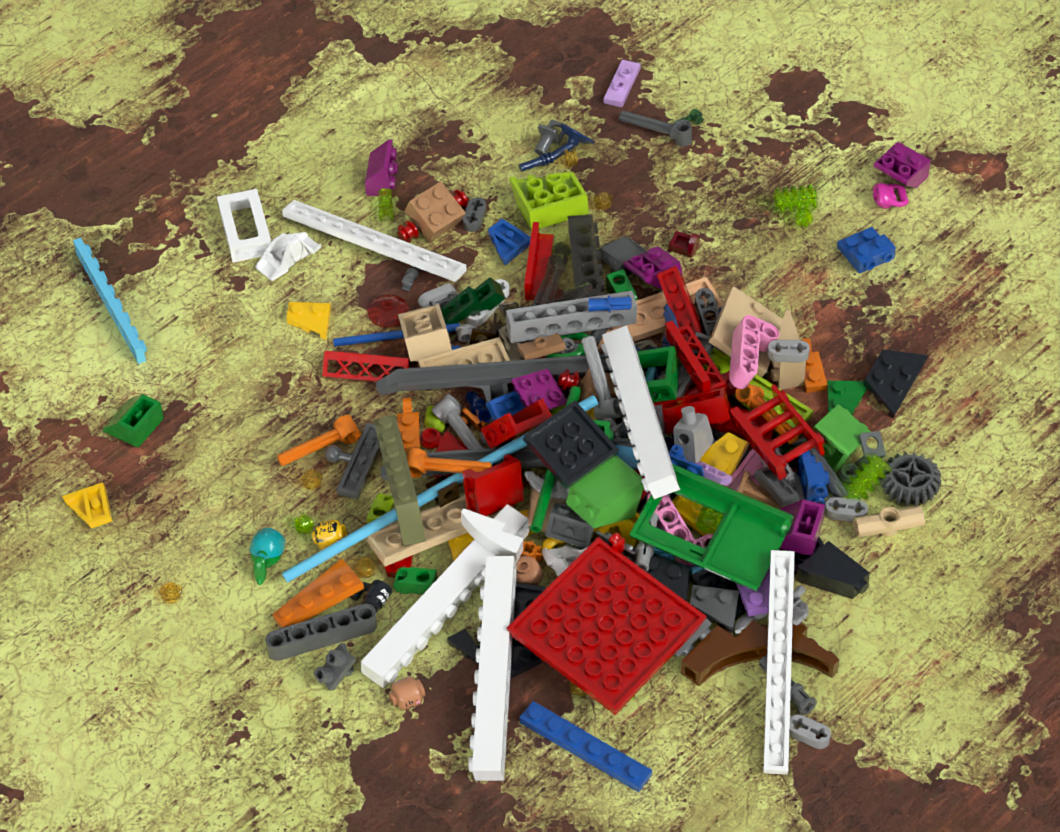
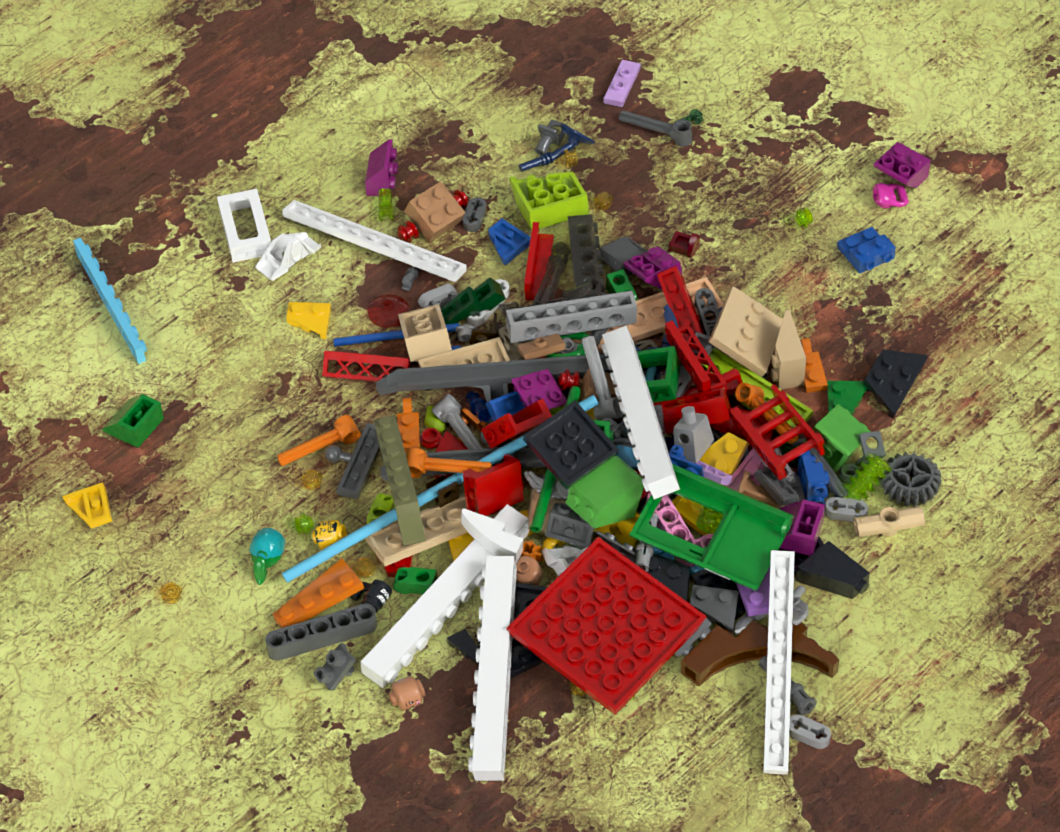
blue plate [520,701,652,792] -> none
blue axle [589,296,632,313] -> none
red arm [609,532,625,553] -> none
bright pink beam [729,315,780,389] -> none
light grey beam [768,340,810,362] -> none
clear neon green piece [773,184,818,213] -> none

